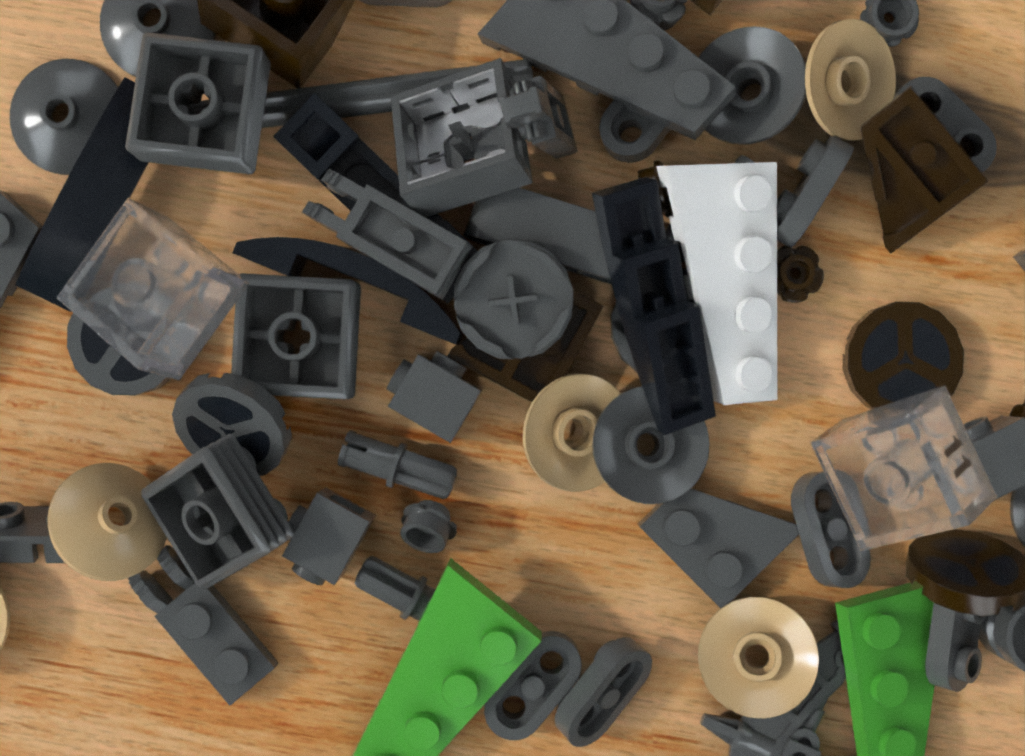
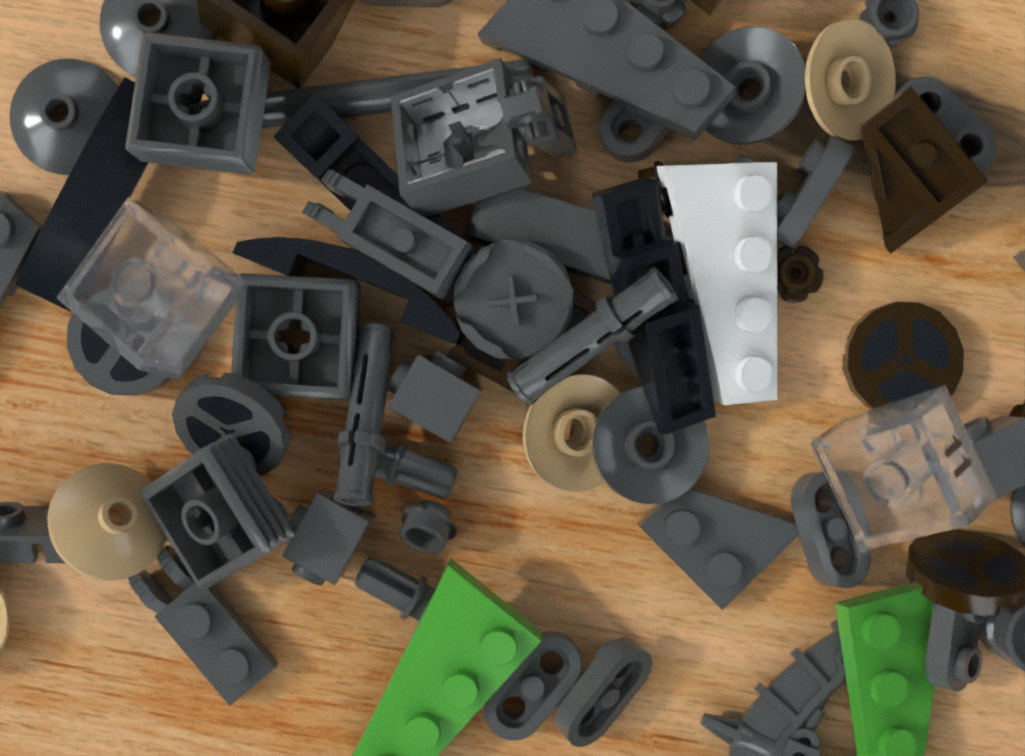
tan dish [698,597,819,719] -> none
none -> dark grey pin [334,323,397,506]
none -> dark grey pin [507,267,678,405]

